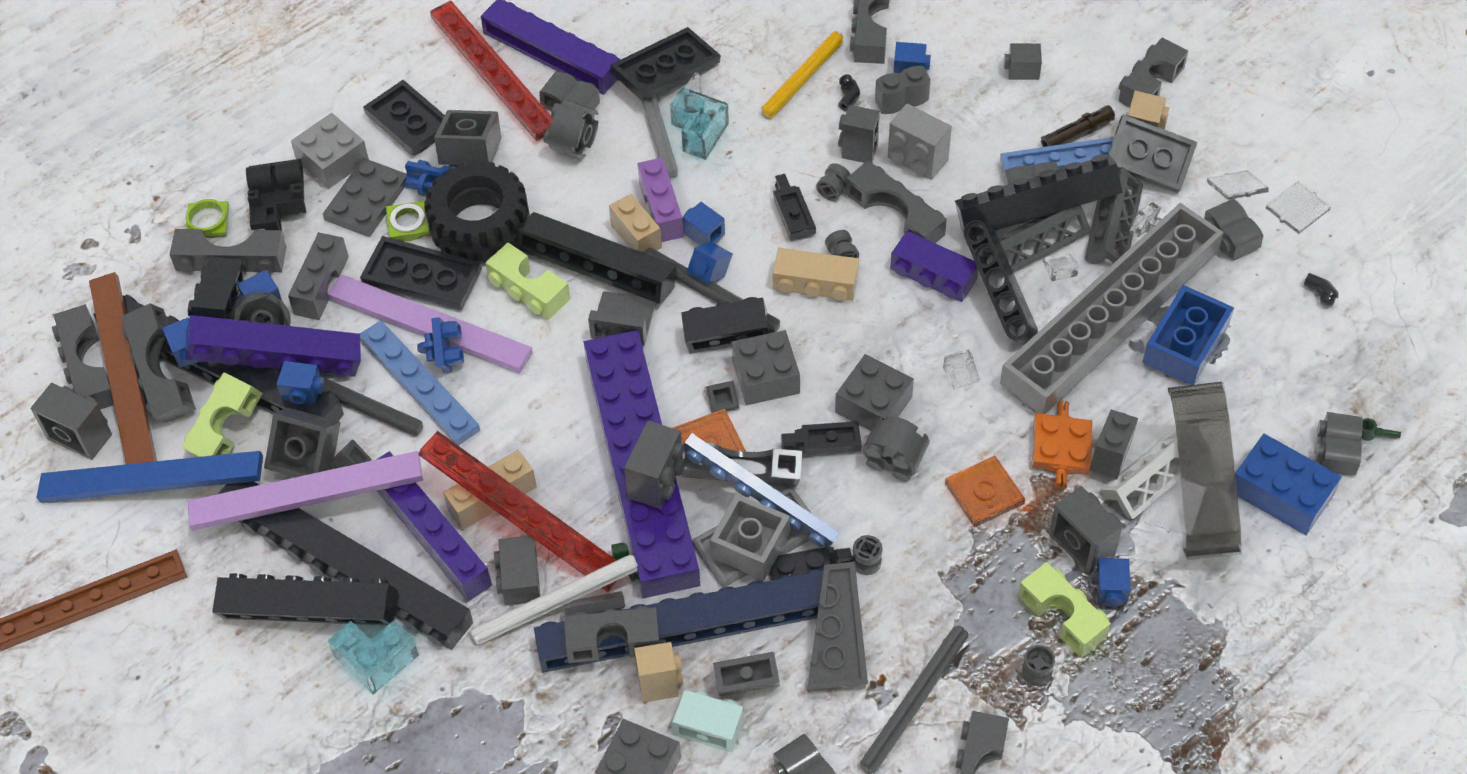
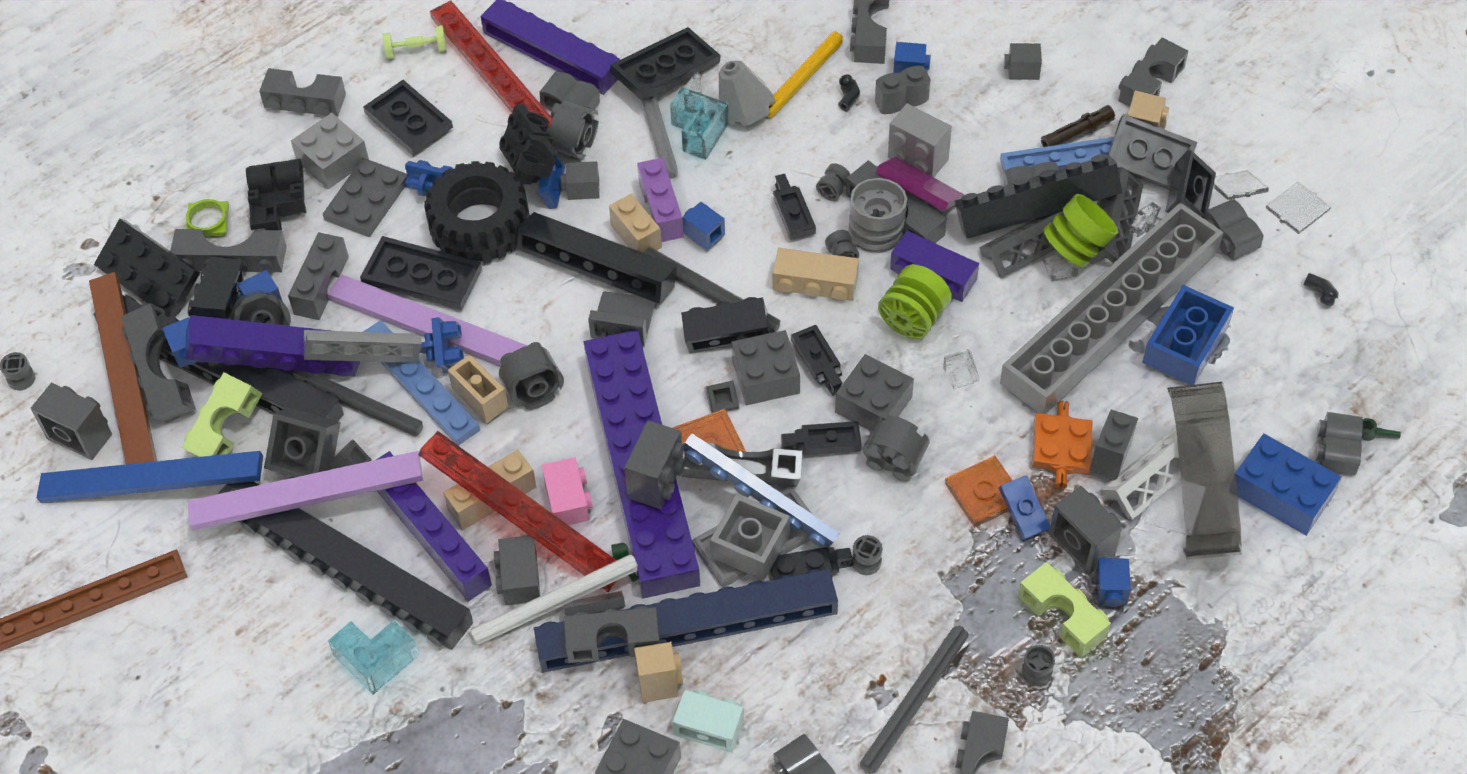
dark grey arch [52,304,114,410] -> none
black brick [212,573,398,626] -> none
blue brick [276,361,324,404] -> none
lime piece [386,201,430,241] -> none
dark grey brick [434,110,502,166] -> none
yellowish green arch [486,242,570,320] -> none
blue brick [686,242,733,284] -> none
dark grey brick [713,652,780,697] -> none
dark grey wing [807,562,868,691] -> none
dark grey brick [838,105,880,163] -> none
black beam [964,220,1038,345] -> none
none -> dark grey wheel [0,352,36,391]
none -> black plate [93,218,201,317]
none -> dark grey arch [259,68,346,117]
none -> light grey fence [303,330,422,363]
none -> yellowish green wheel [382,25,447,59]
none -> tan brick [448,354,509,423]
none -> black plate [499,104,558,185]
none -> dark grey brick [499,342,564,409]
none -> blue plate [538,157,565,209]
none -> bright pink brick [542,457,593,528]
none -> dark grey brick [561,161,600,200]
none -> light grey cone [719,60,775,126]
none -> black hinge [791,325,843,396]
none -> light grey wheel [849,178,907,251]
none -> magenta tile [875,157,964,211]
none -> lime wheel [878,264,952,339]
none -> plate [999,475,1050,541]
none -> lime wheel [1044,194,1118,267]
none -> black slope [1165,150,1216,218]

